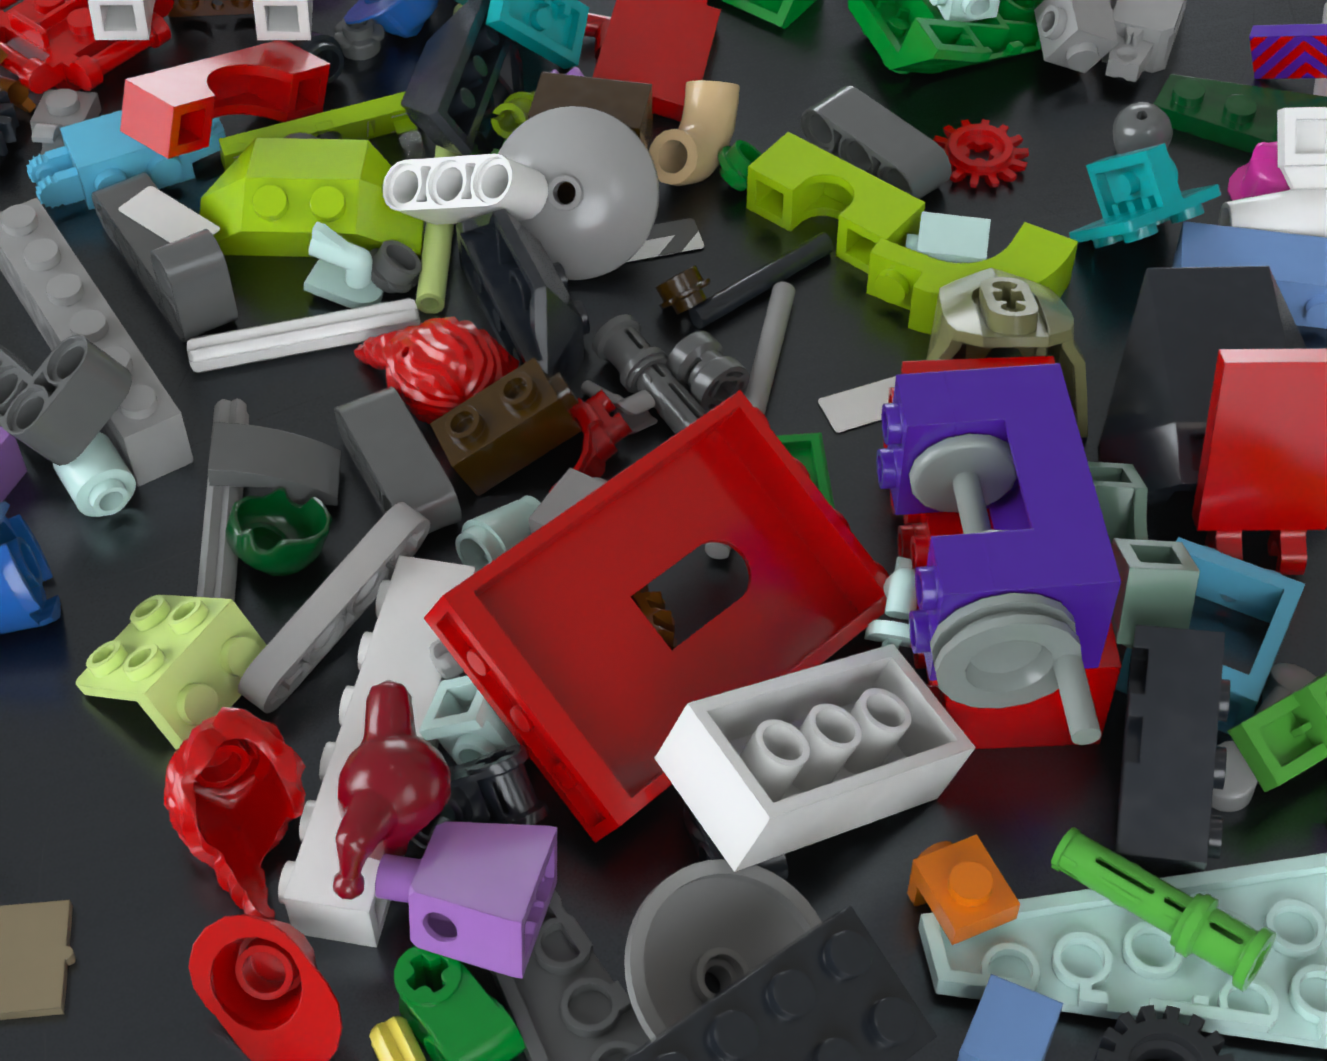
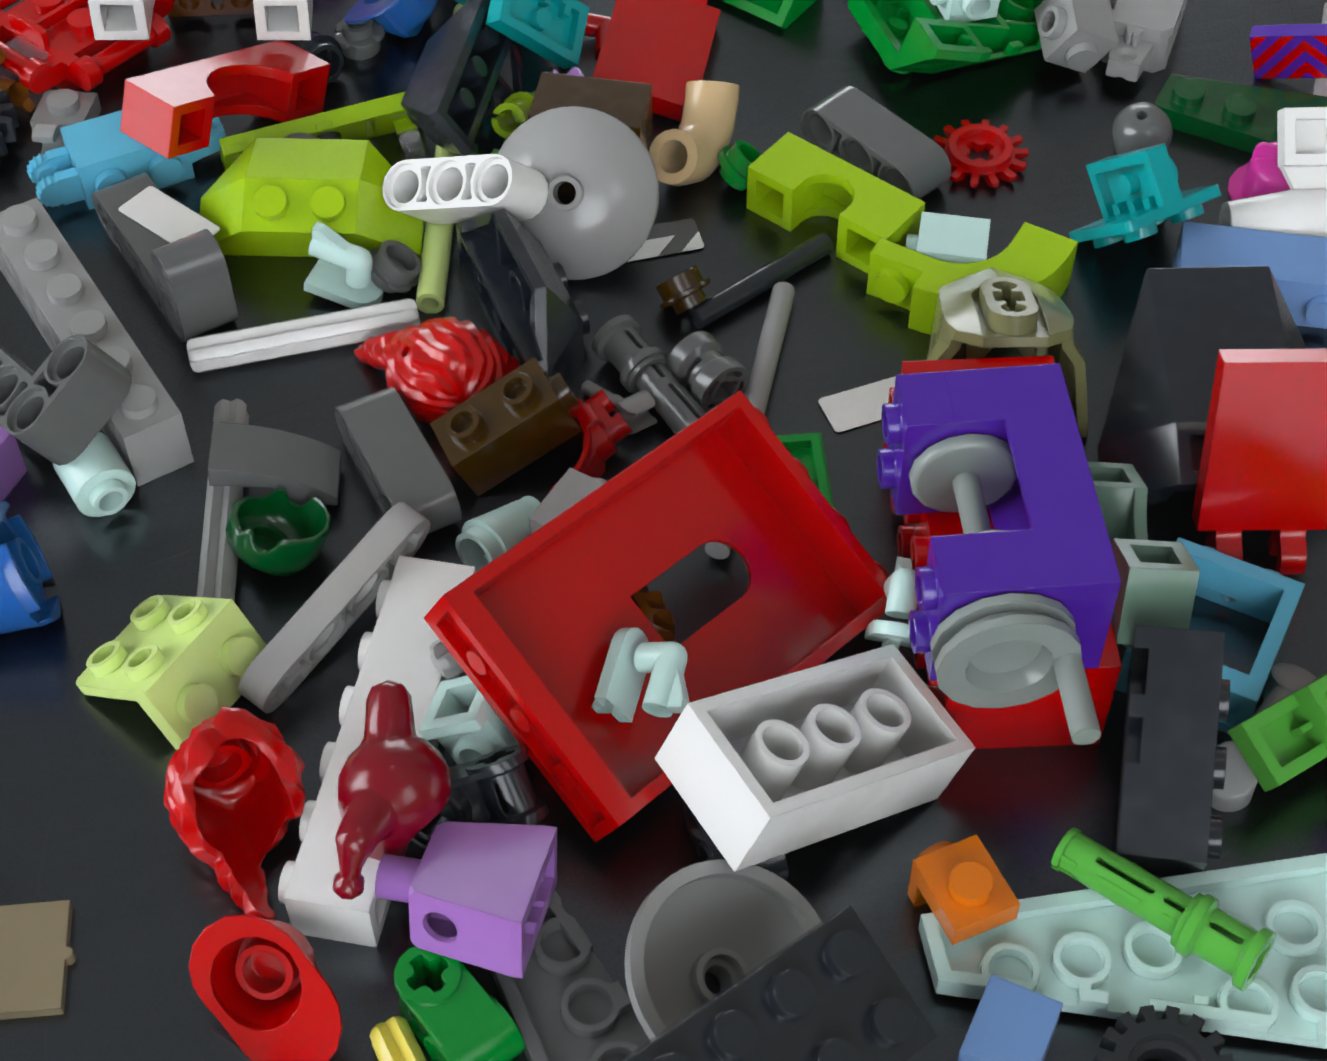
none -> light aqua piece [591,627,690,722]

